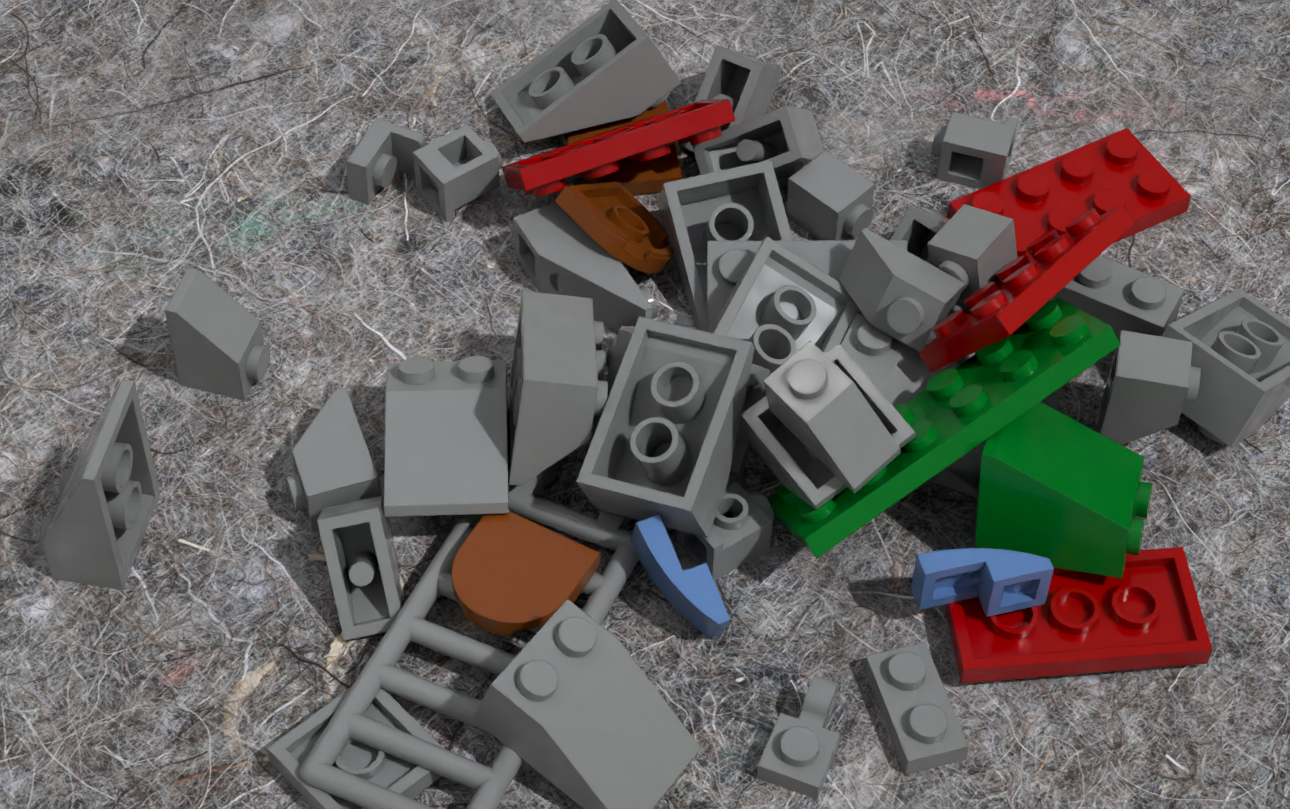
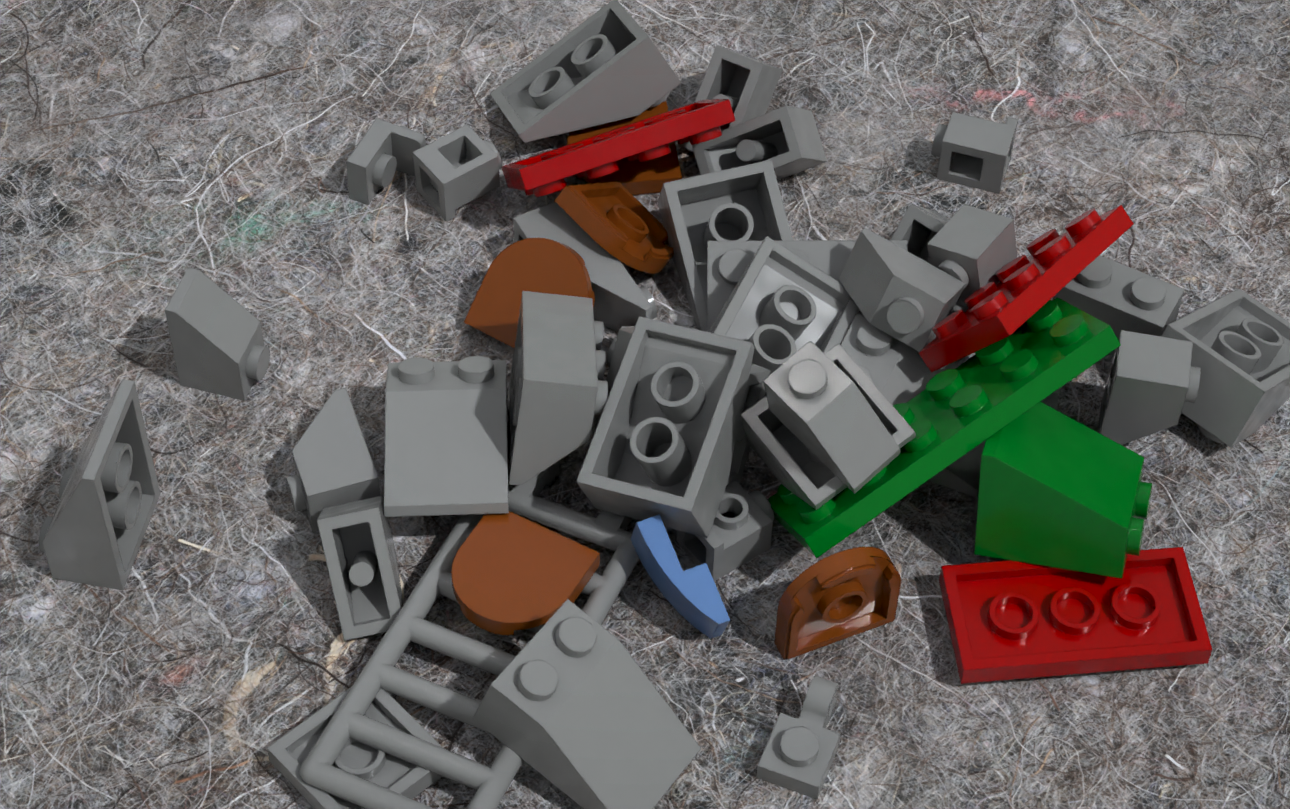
light grey brick [786,150,875,240] -> none
light grey plate [864,642,969,775] -> none
medium blue slope [911,548,1054,617] -> none
red plate [947,128,1191,258] -> none
none -> dark orange tile [464,237,595,348]
none -> dark orange tile [774,547,901,660]

